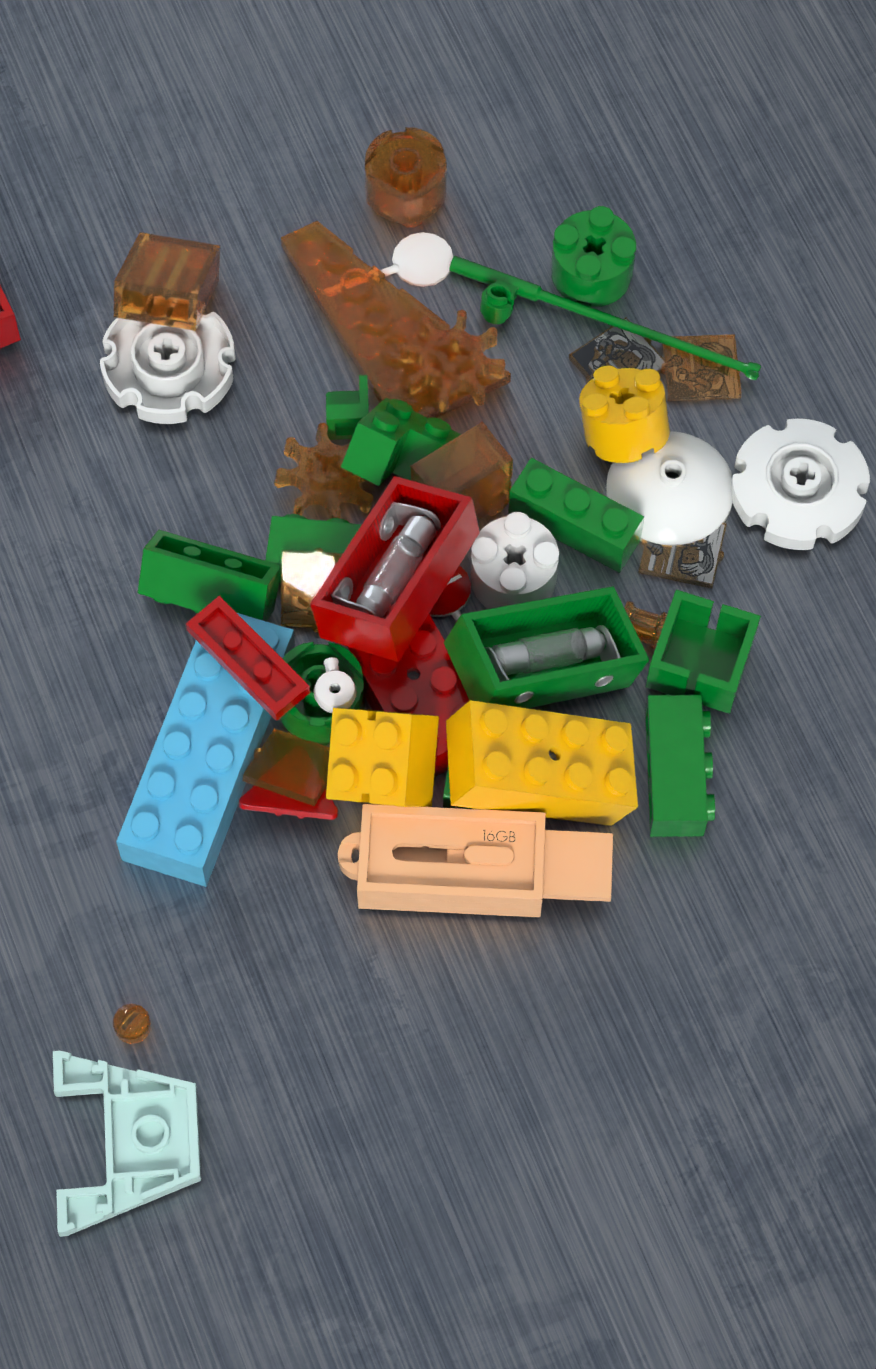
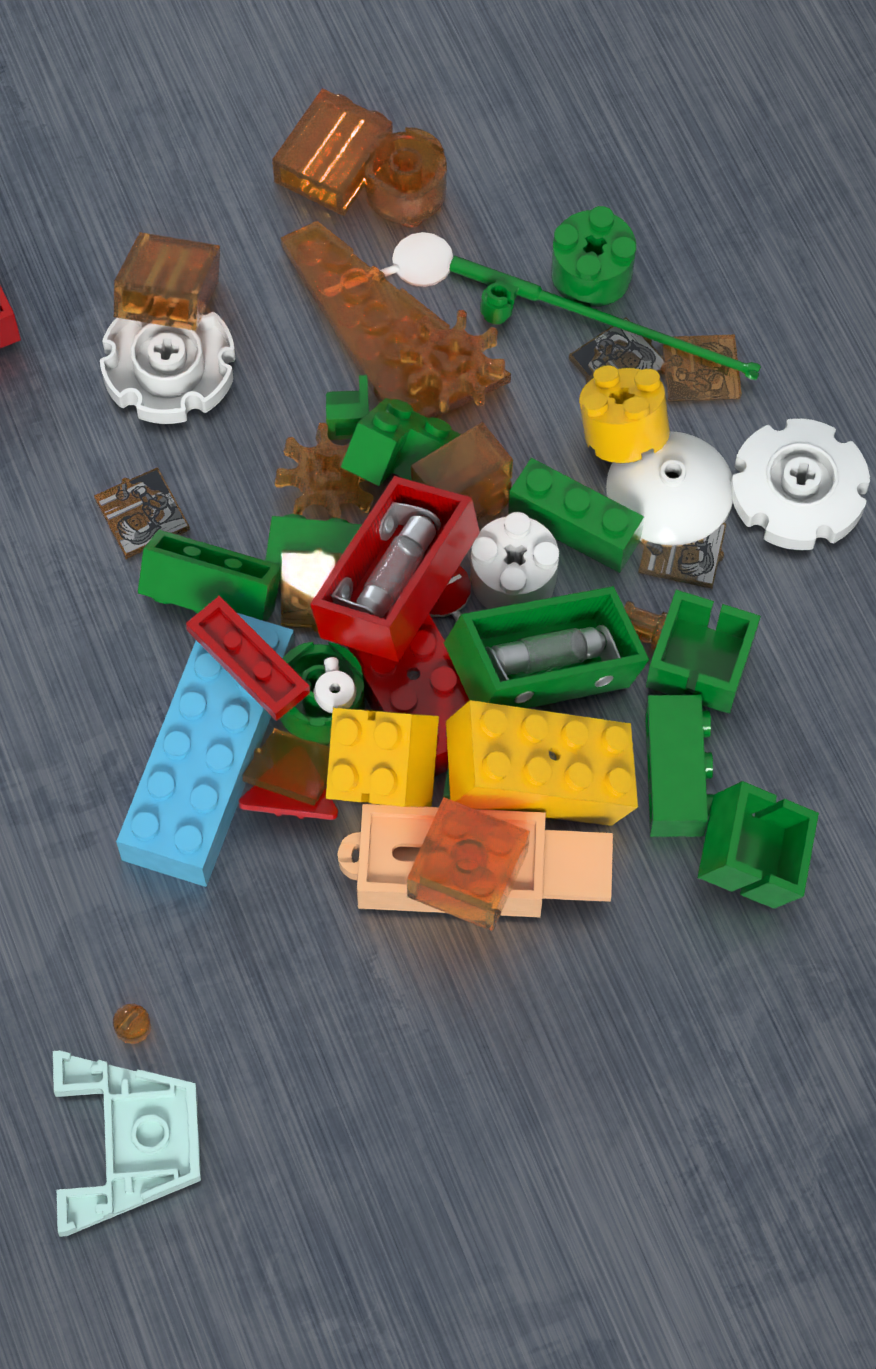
none -> piece [94,467,190,559]
none -> clear orange brick [272,88,393,216]
none -> clear orange brick [407,797,530,931]
none -> green piece [697,781,819,909]

